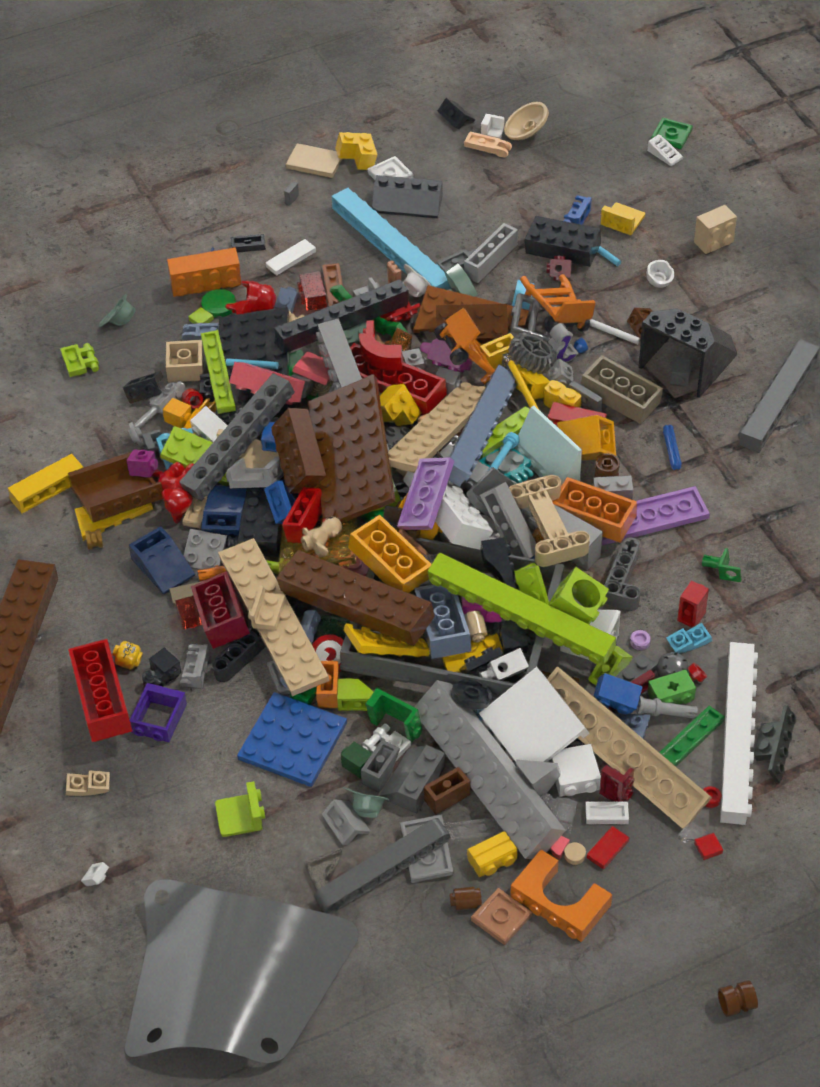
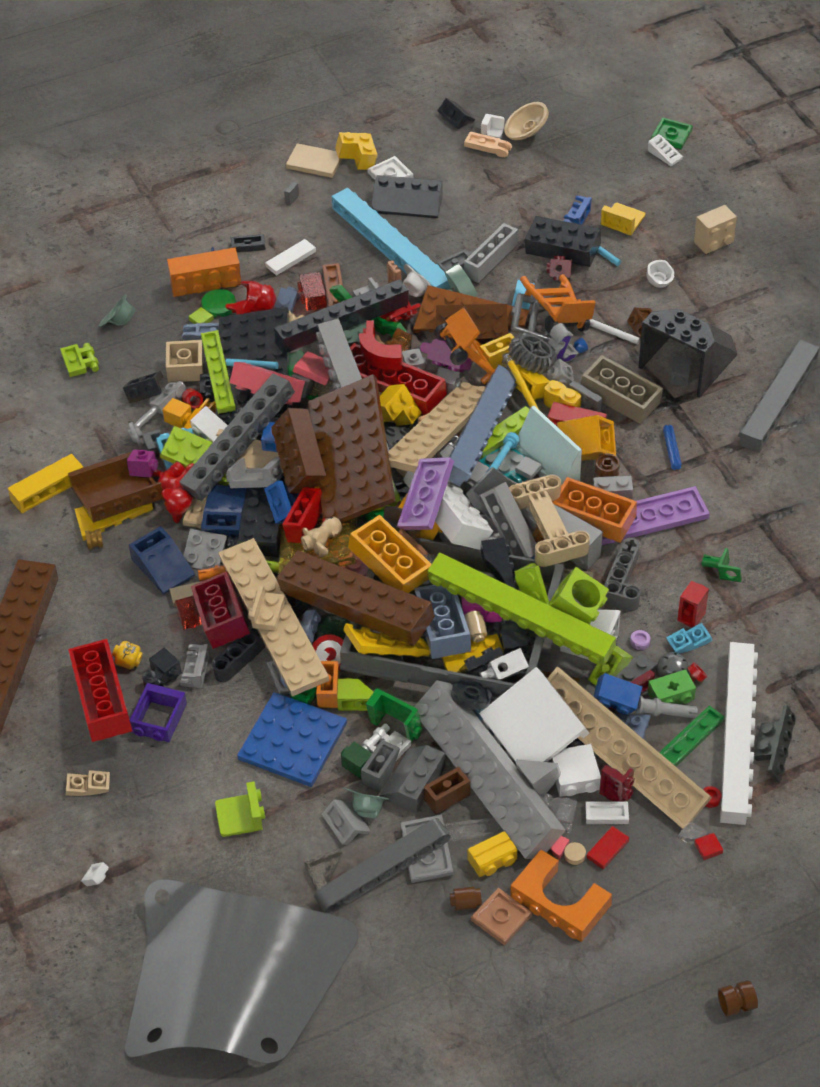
none -> light grey tile [515,456,542,480]

